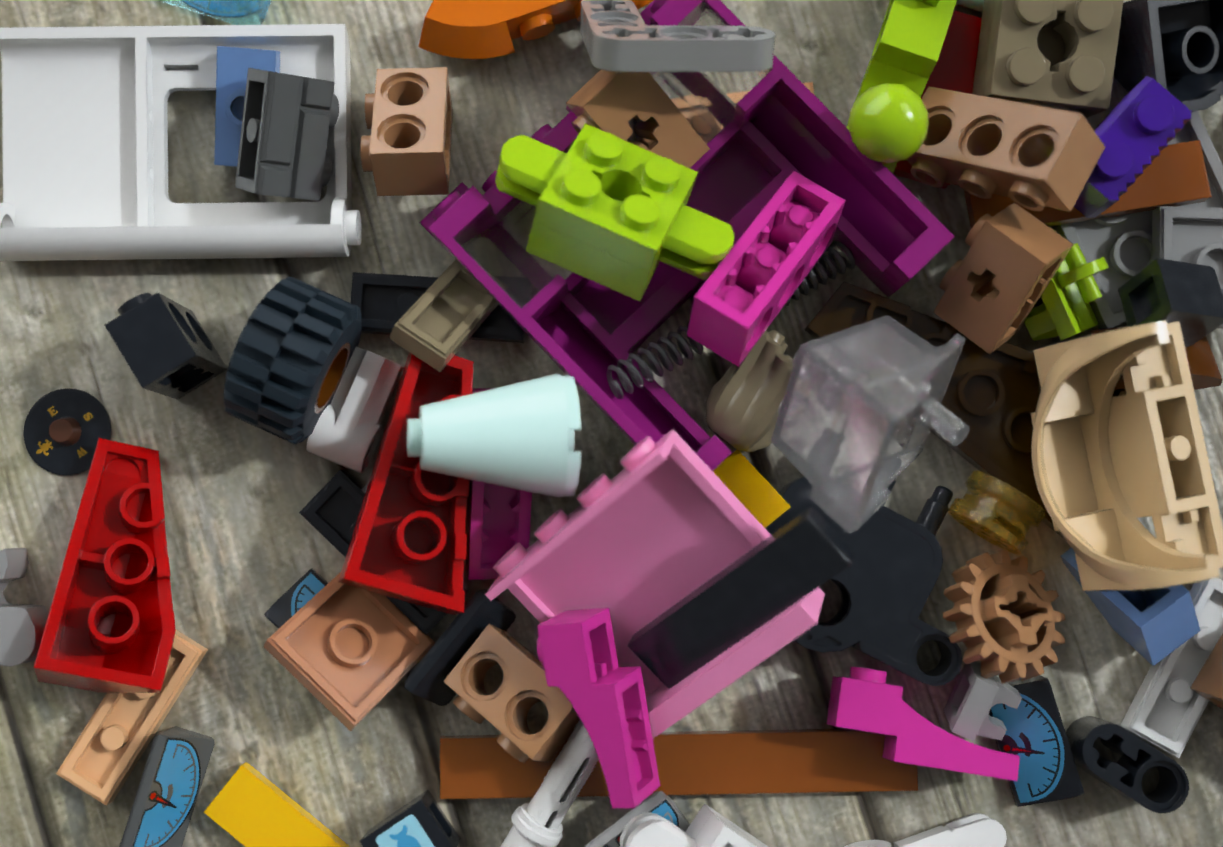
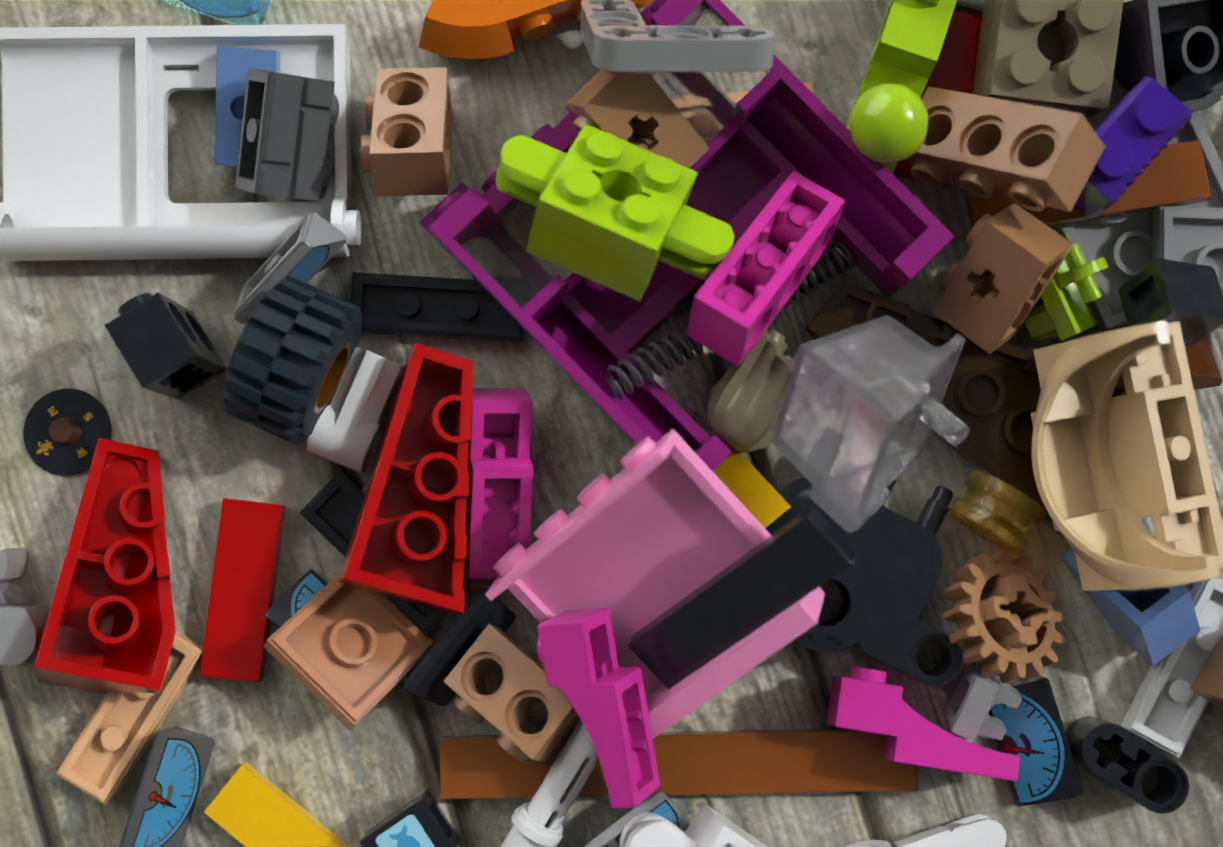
dark tan tile [389,259,499,372] -> none
light aqua cone [407,373,581,498] -> none
none -> red tile [199,498,286,682]
none -> light grey slope [234,212,347,324]

